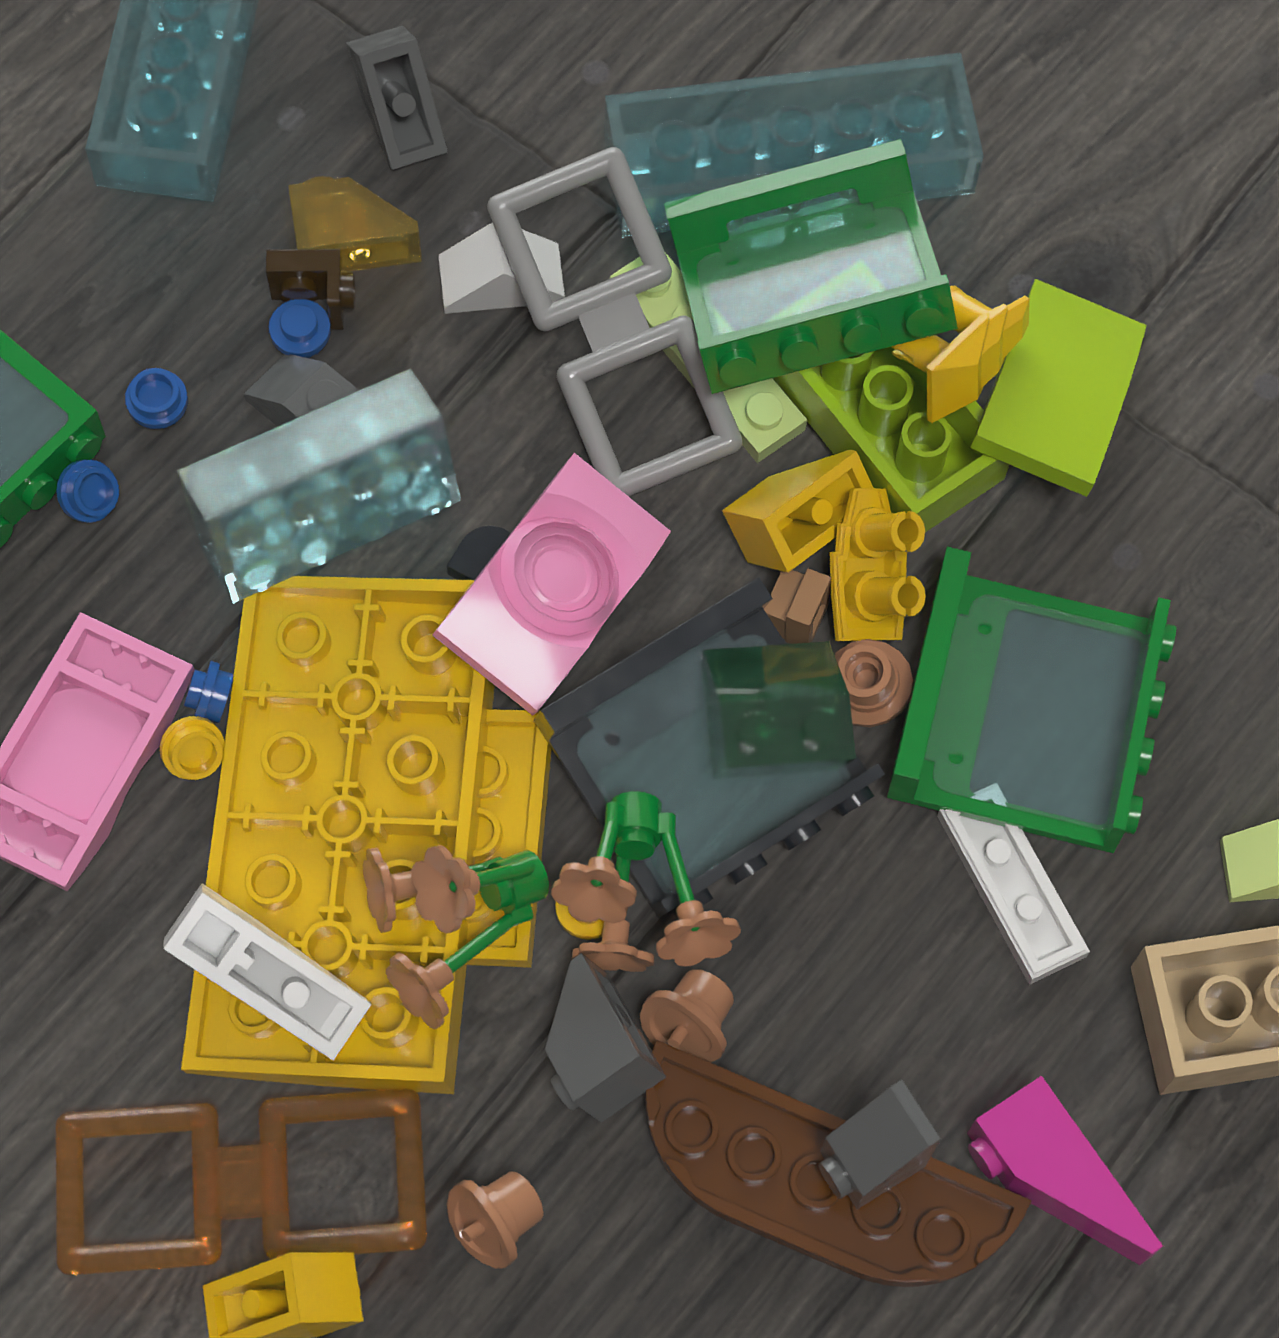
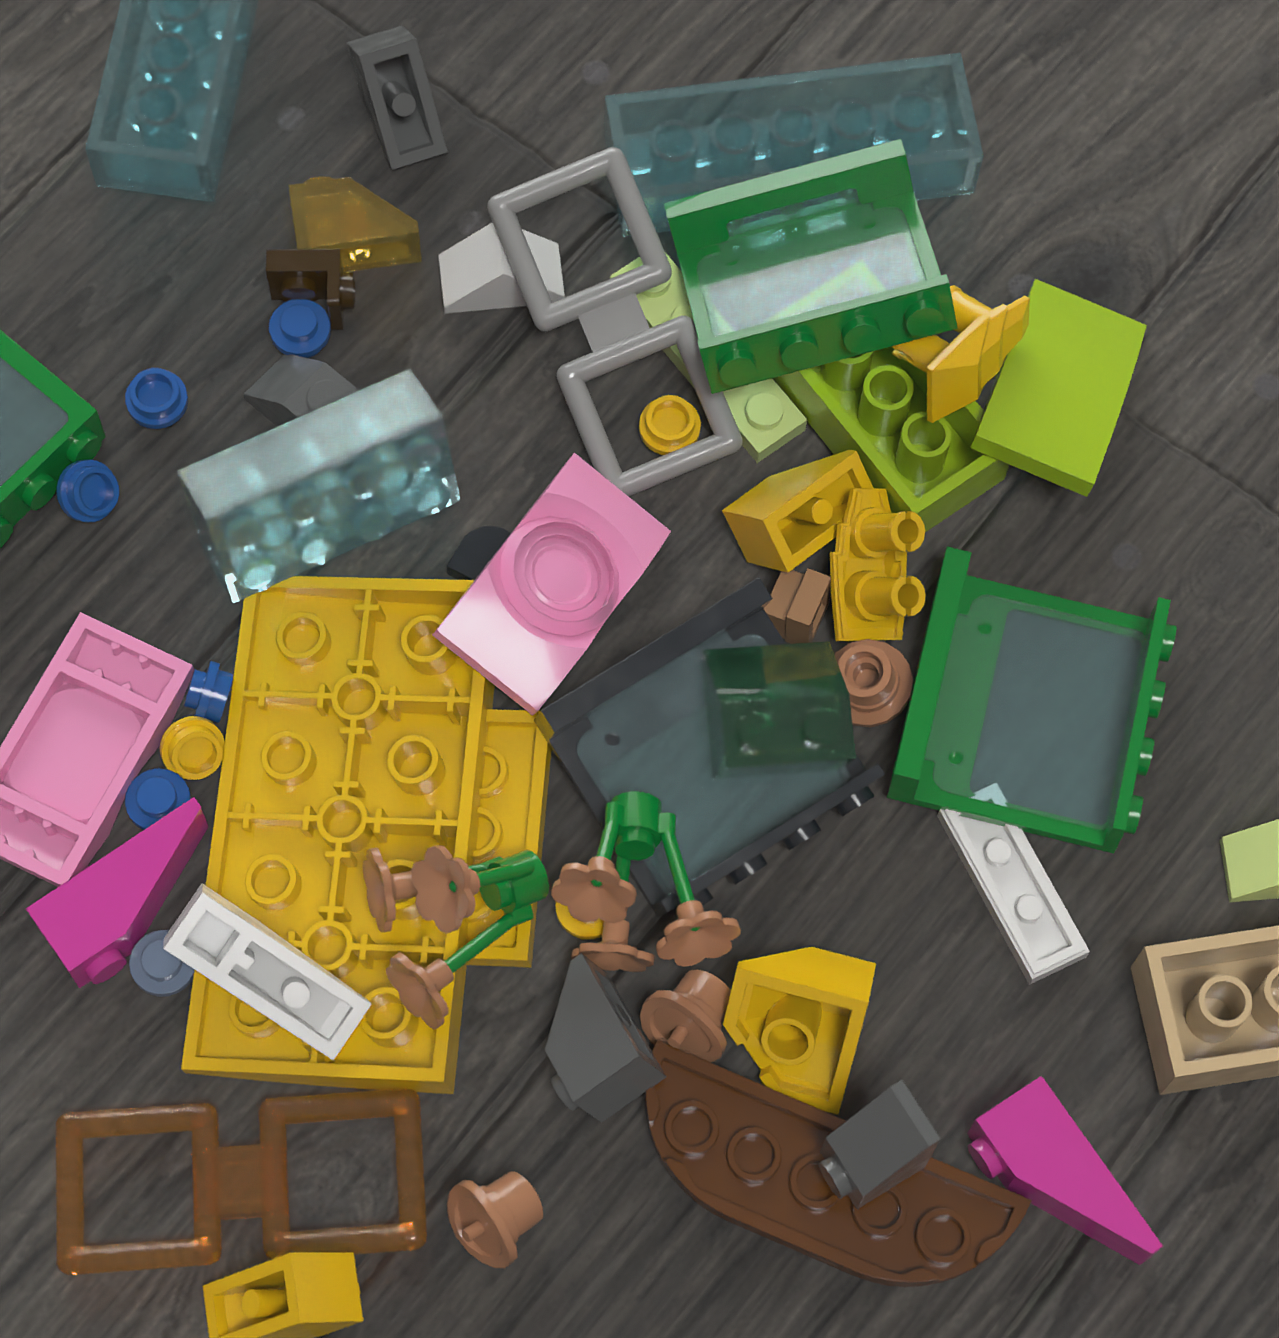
none -> dark pink slope [26,797,209,989]
none -> blue plate [125,768,191,830]
none -> sand blue plate [129,930,195,997]
none -> yellow plate [639,395,701,455]
none -> yellow slope [723,947,876,1115]

